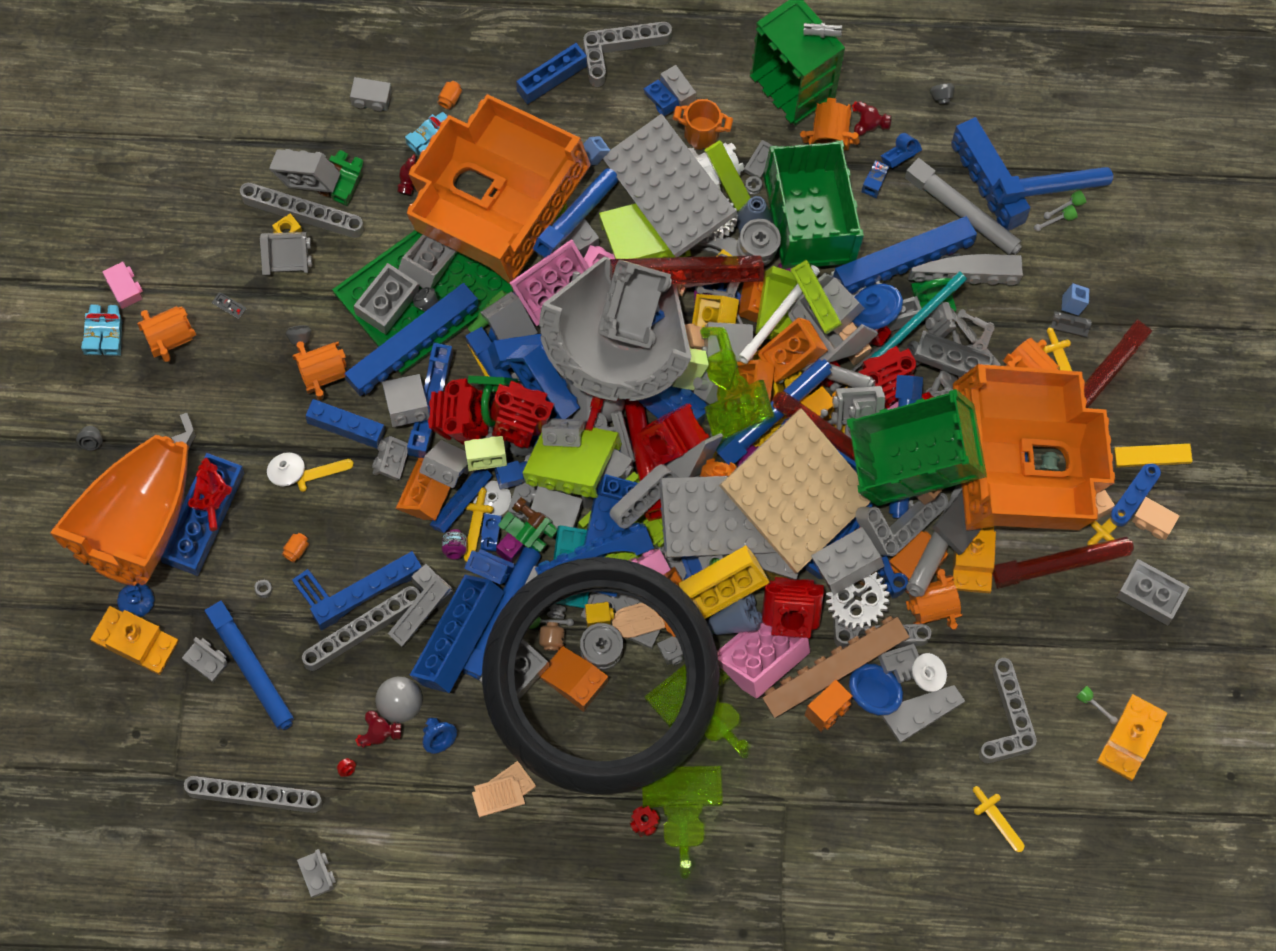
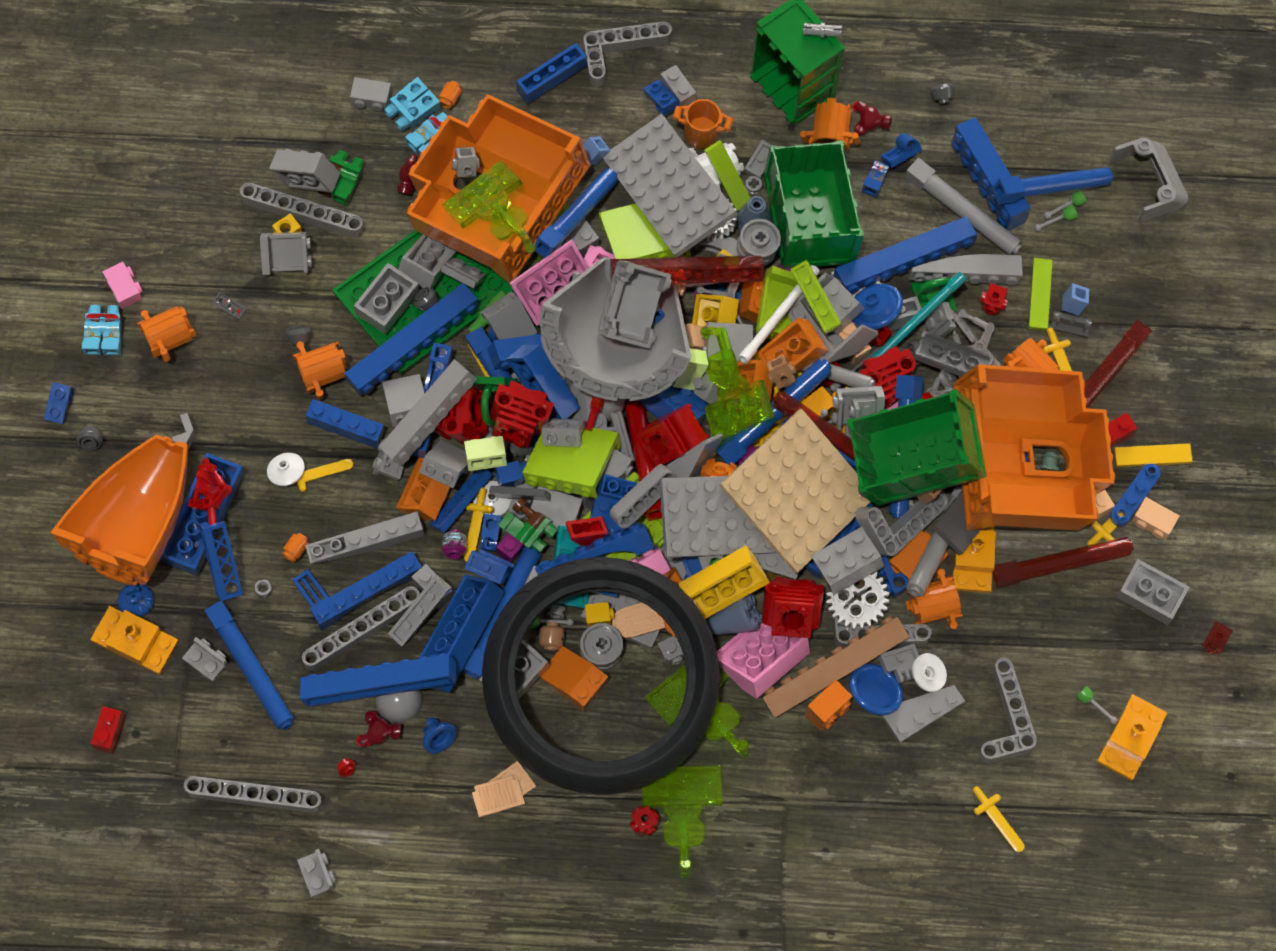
none -> blue plate [44,382,74,424]
none -> red brick [91,706,125,754]
none -> blue fence [199,521,243,601]
none -> blue brick [300,653,456,707]
none -> light grey slope [305,512,425,564]
none -> light grey brick [379,359,477,466]
none -> medium azure hips [384,77,441,131]
none -> light grey plate [441,258,486,288]
none -> clear neon green plate [442,160,536,253]
none -> light grey brick [452,147,479,178]
none -> dark grey tile [489,486,551,501]
none -> red slope [565,517,608,546]
none -> medium nougat brick [767,354,797,389]
none -> red brick [980,283,1008,315]
none -> lime tile [1028,258,1053,331]
none -> red brick [1108,413,1137,448]
none -> light grey windscreen [1110,138,1188,223]
none -> clear red brick [1201,621,1233,655]

